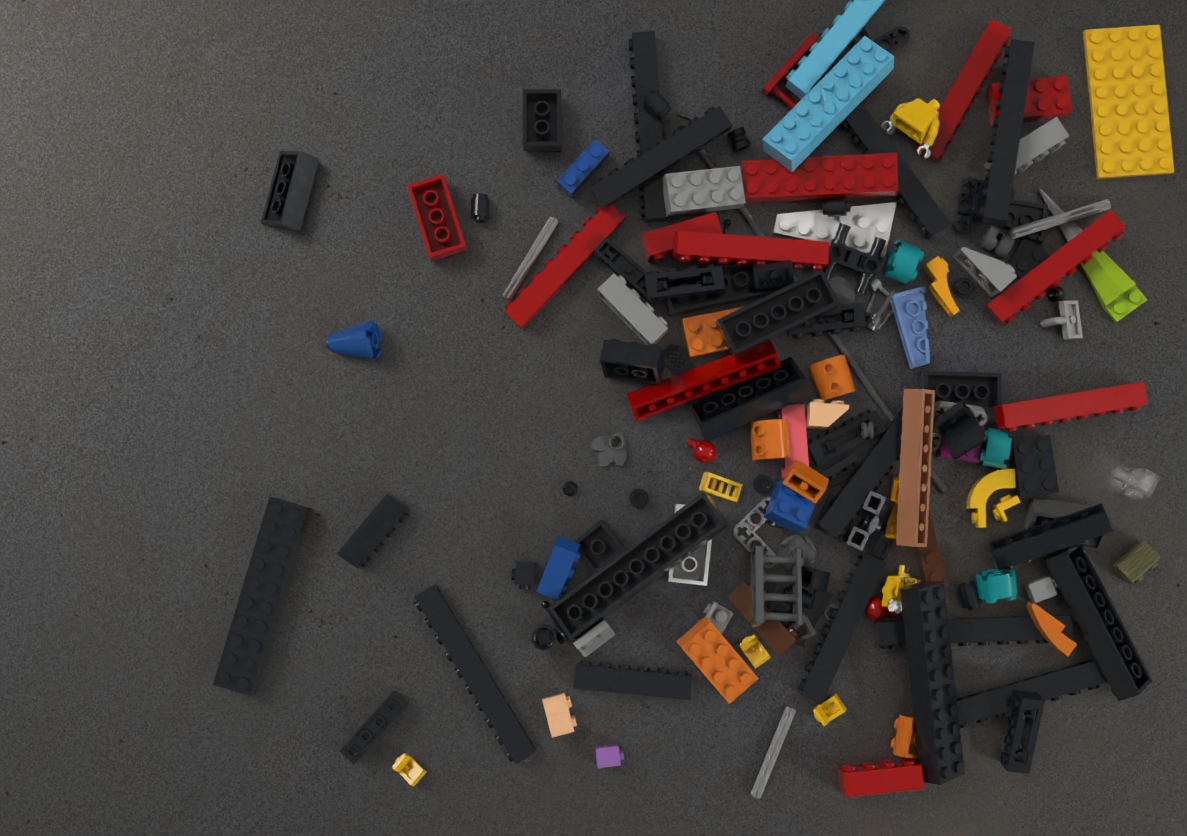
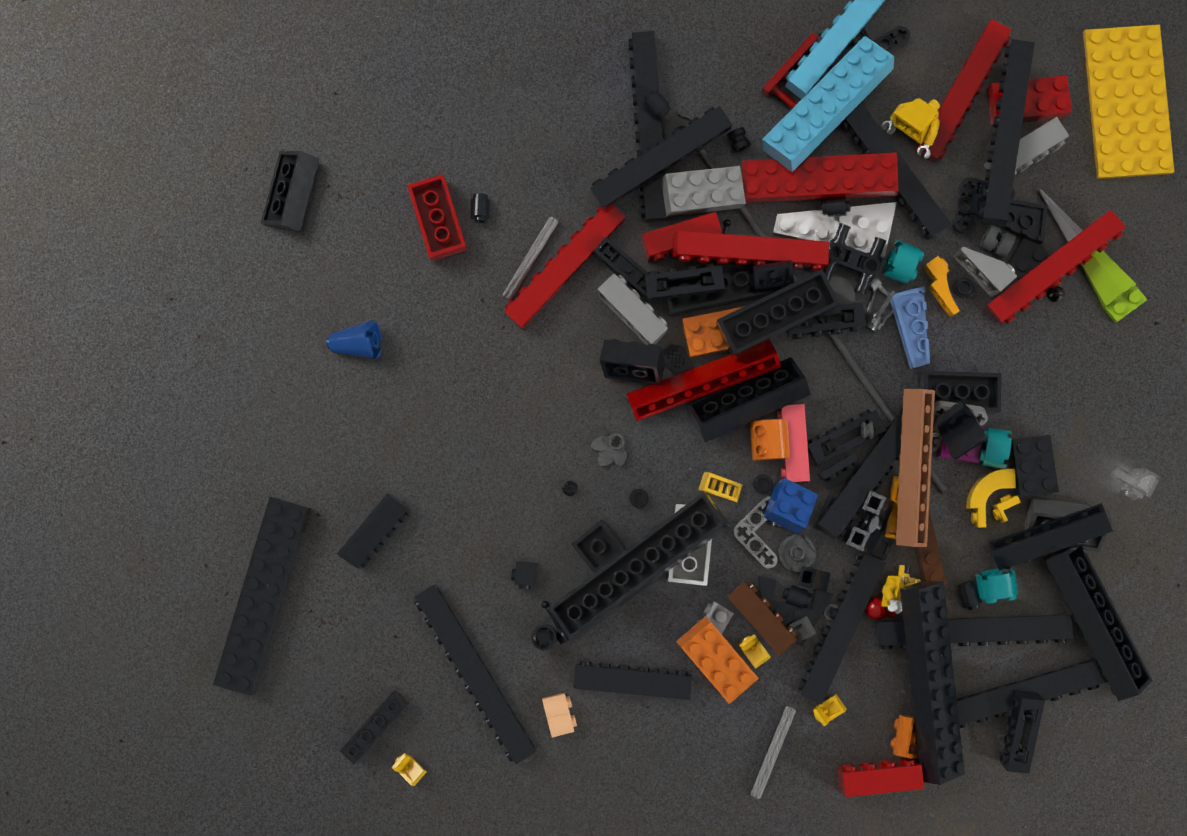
black brick [523,89,562,151] -> none
blue brick [536,536,581,600] -> none
blue brick [557,139,609,198] -> none
light grey bracket [573,619,615,657] -> none
medium lavender brick [595,744,624,768] -> none
red piece [686,438,716,463] -> none
dark grey fence [751,546,805,630] -> none
orange brick [783,459,829,504] -> none
light nougat slope [805,399,849,430] -> none
orange brick [808,355,856,401] -> none
red brick [994,382,1148,432] -> none
light grey axle [1009,199,1112,239] -> none
light grey brick [1024,576,1057,603] -> none
orange slope [1026,602,1077,657] -> none
light grey plate [1040,300,1083,340] -> none
olive brick [1112,540,1161,584] -> none

